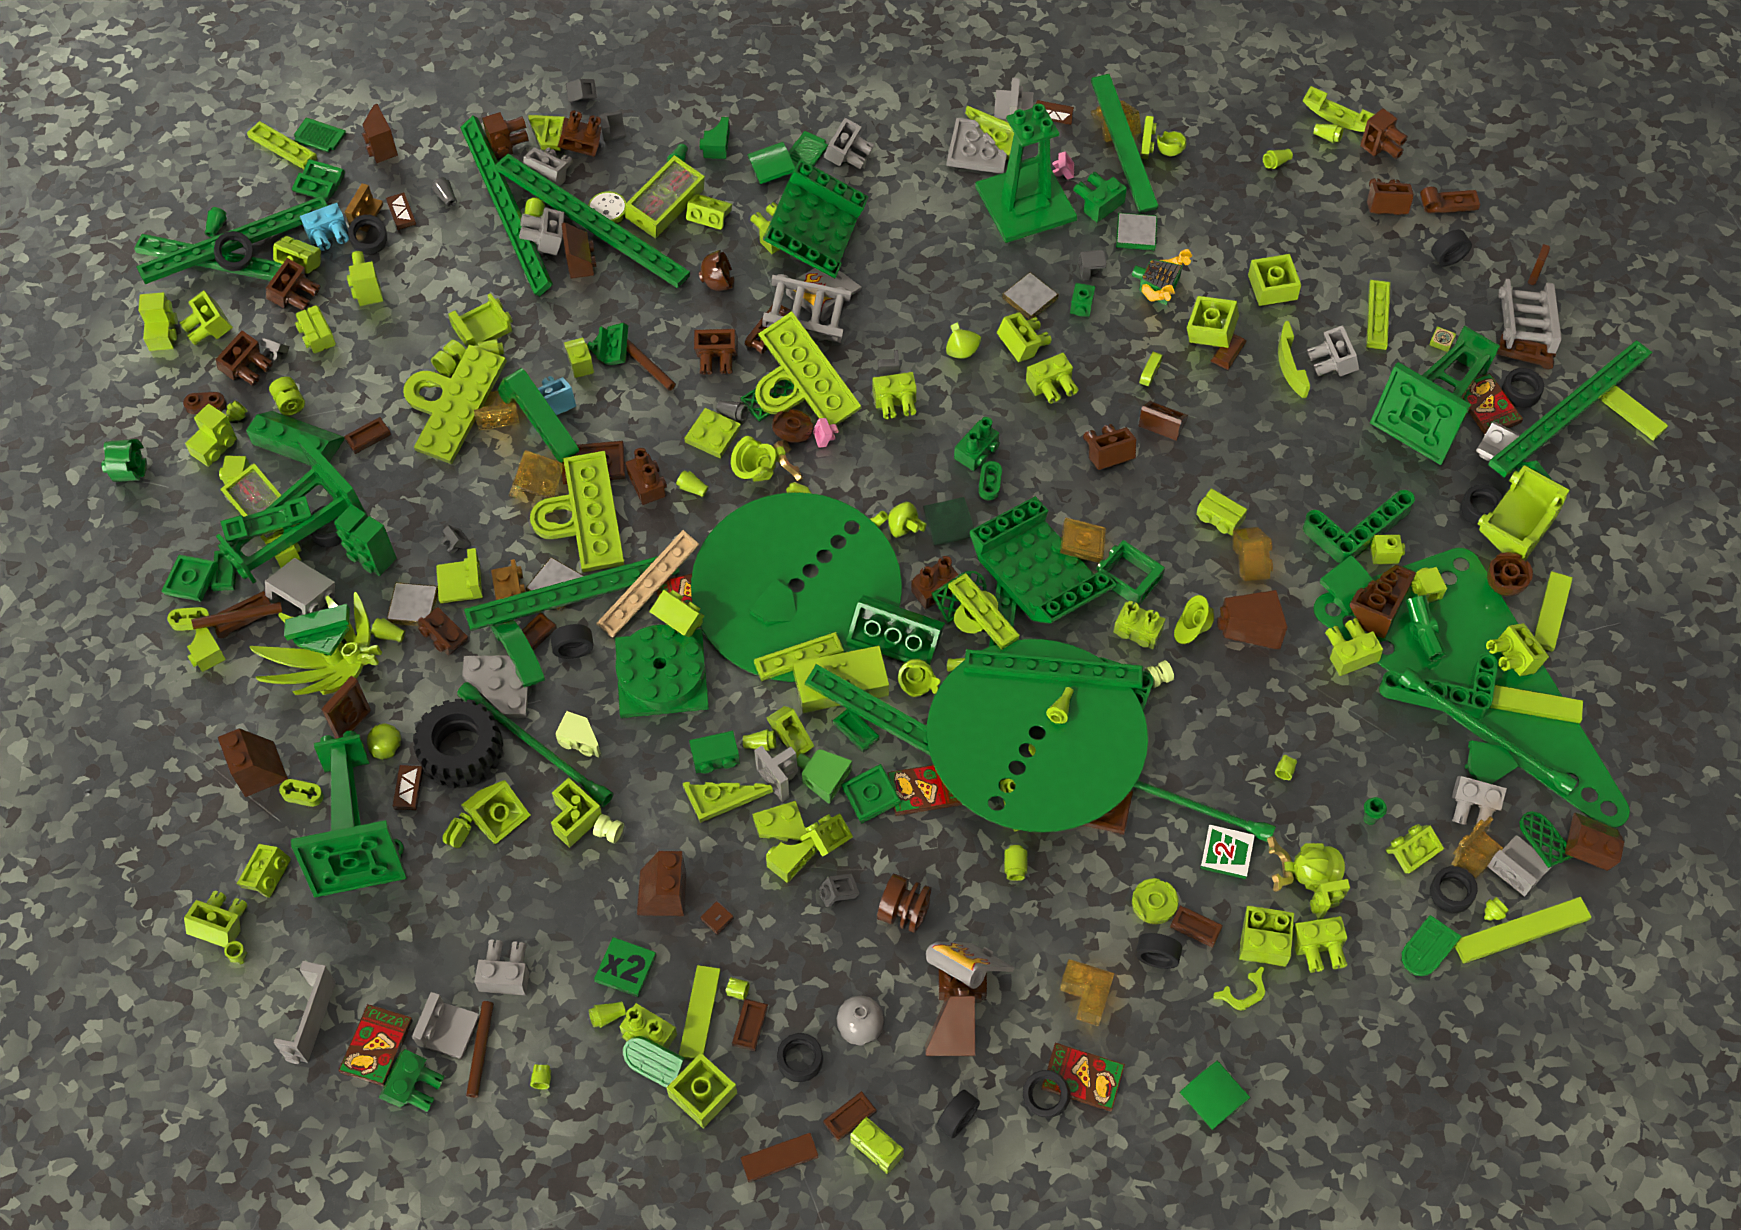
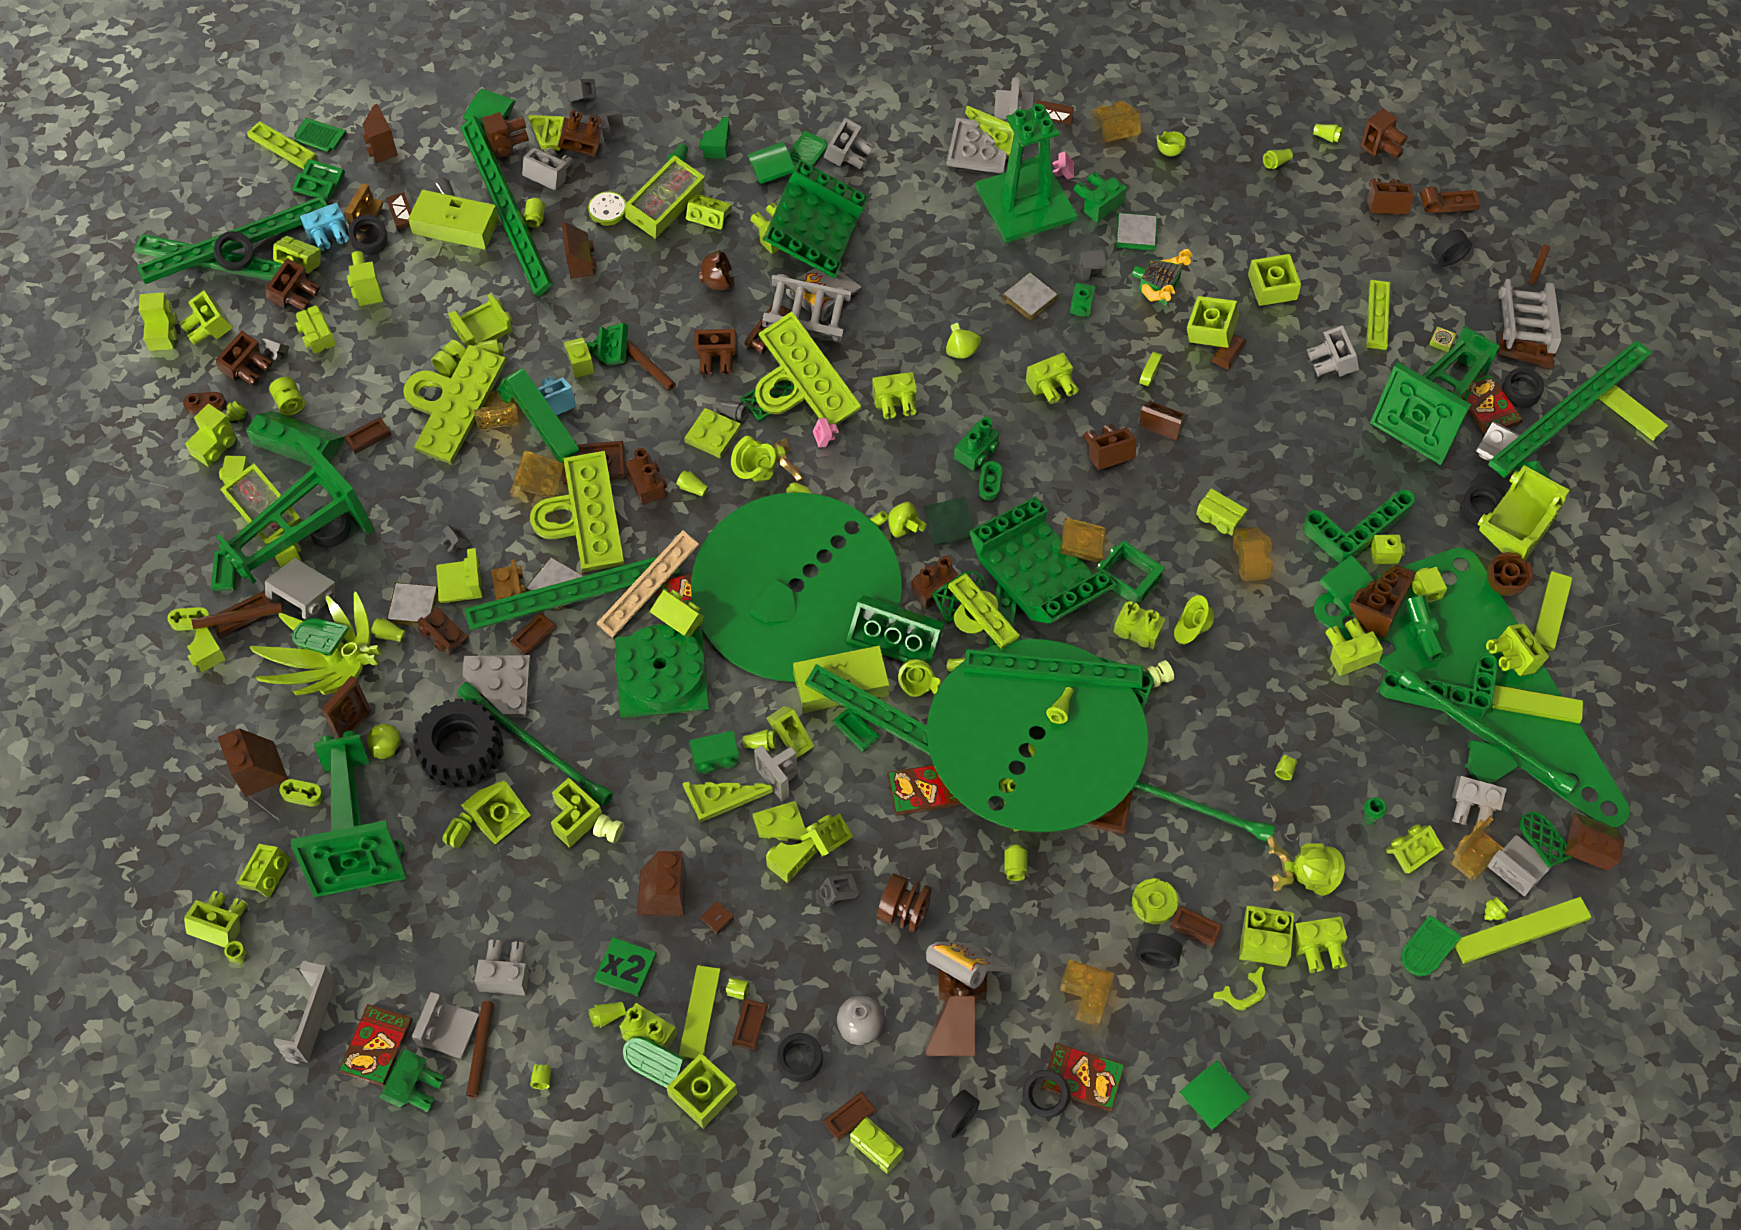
green brick [101,439,147,482] -> none
green tile [162,555,218,602] -> none
green cone [204,207,227,238] -> none
green slope [220,496,312,542] -> none
tile [284,604,350,640] -> none
green piece [334,504,397,576] -> none
reddish brown tile [392,765,423,810] -> none
green slope [490,620,545,688] -> none
green plate [495,154,690,288] -> none
light grey brick [519,208,564,255] -> none
black tyre [550,624,594,659] -> none
yellowish green slope [555,711,601,757] -> none
reddish brown tile [740,1133,819,1183] -> none
lime tile [754,632,844,681] -> none
reddish brown tile [772,409,814,442] -> none
bright green torso [797,749,852,804] -> none
green tile [841,764,901,824] -> none
lime brick [997,312,1052,362] -> none
green tile [1091,73,1158,214] -> none
lime wing [1140,116,1157,159] -> none
tile [1200,825,1254,879] -> none
reddish brown slope [1217,590,1288,649] -> none
lime slope [1278,321,1310,398] -> none
lime slope [1303,86,1375,132] -> none
lime bracket [1310,879,1350,920] -> none
black tyre [1430,866,1478,913] -> none
none -> lime brick [408,190,499,250]
none -> green slope [463,88,516,127]

